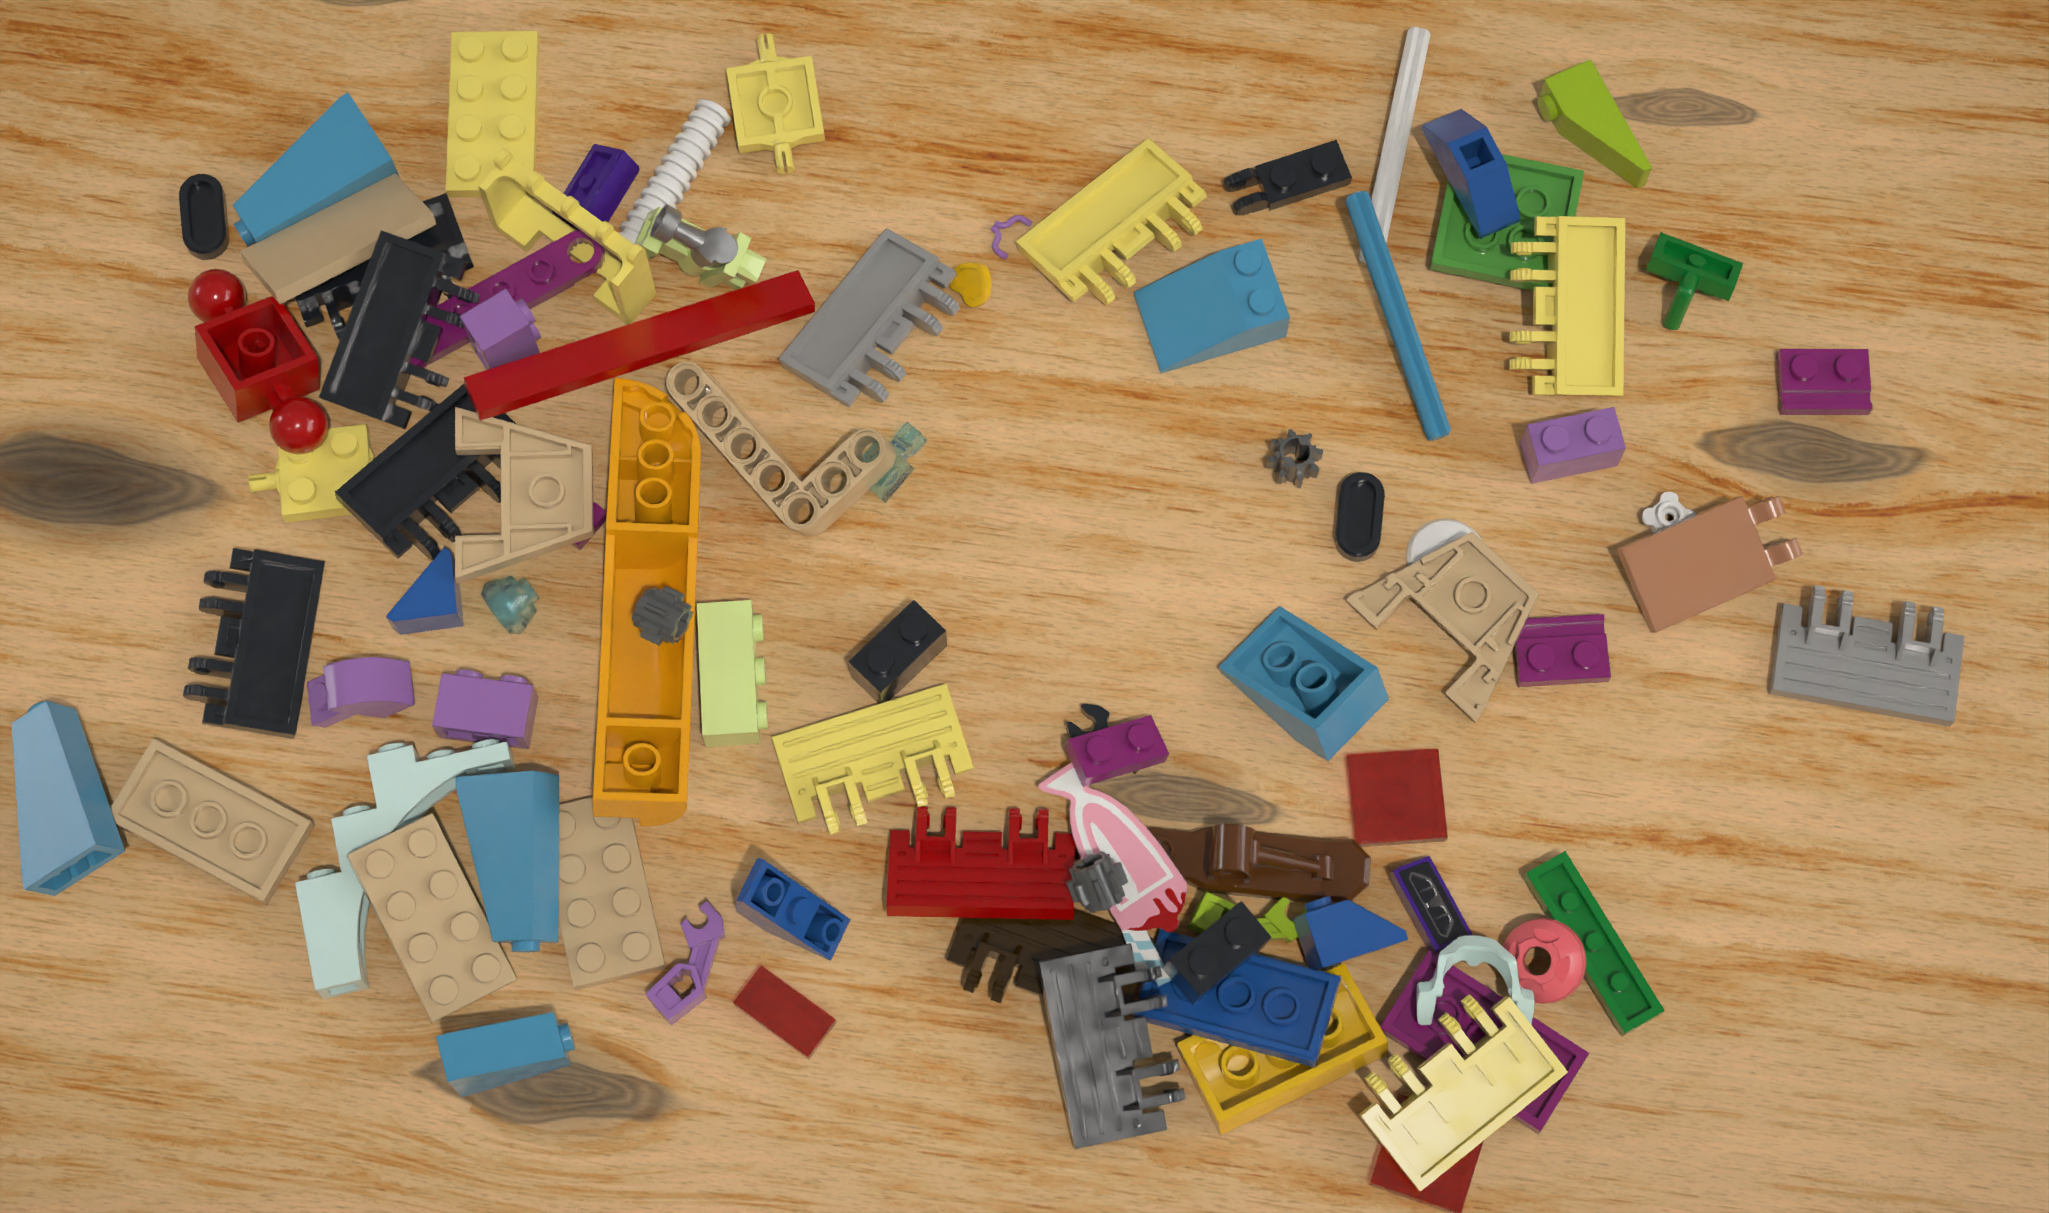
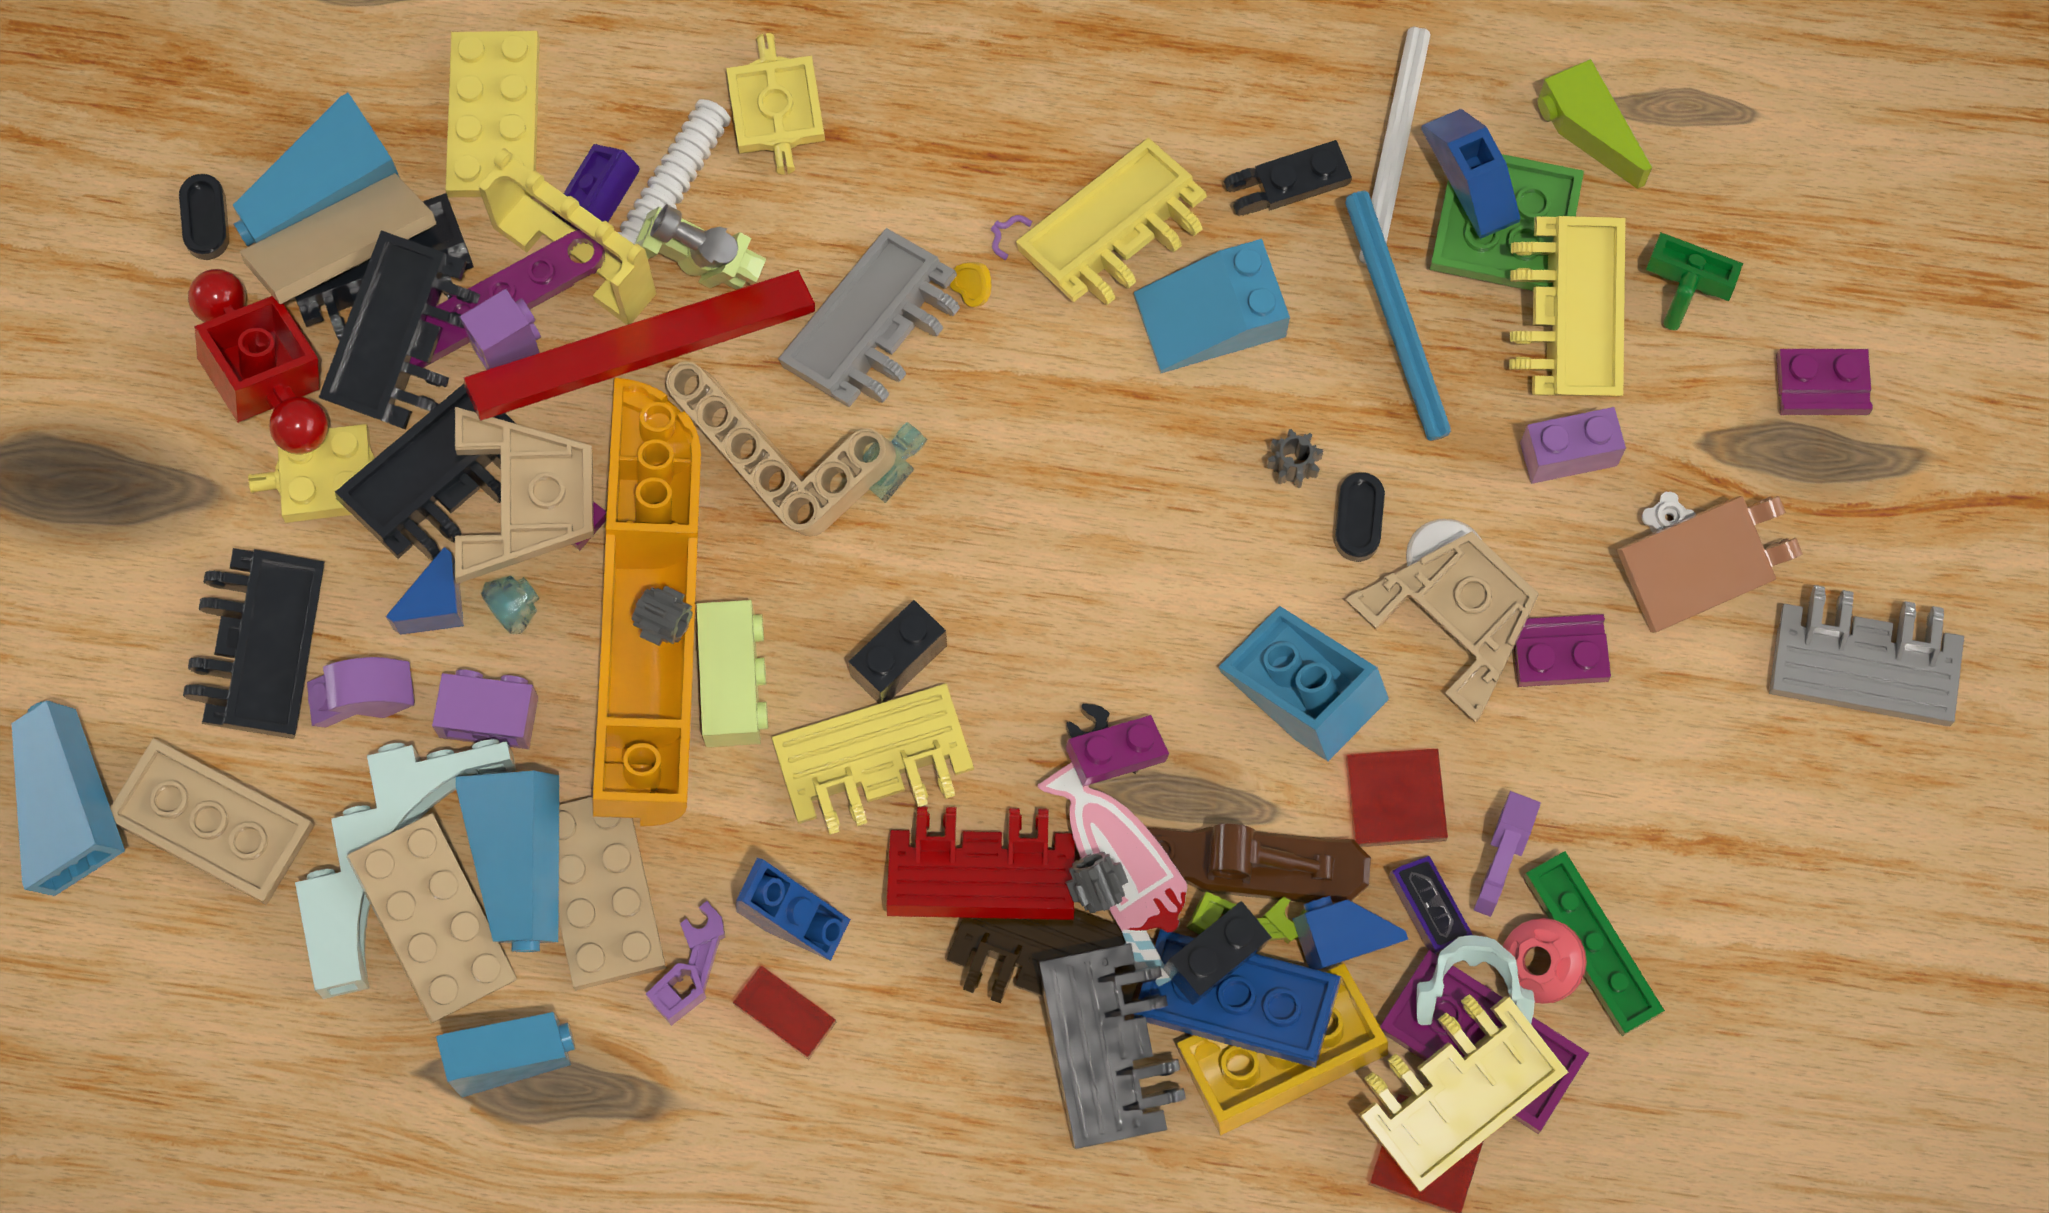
none -> medium lavender piece [1474,791,1541,917]

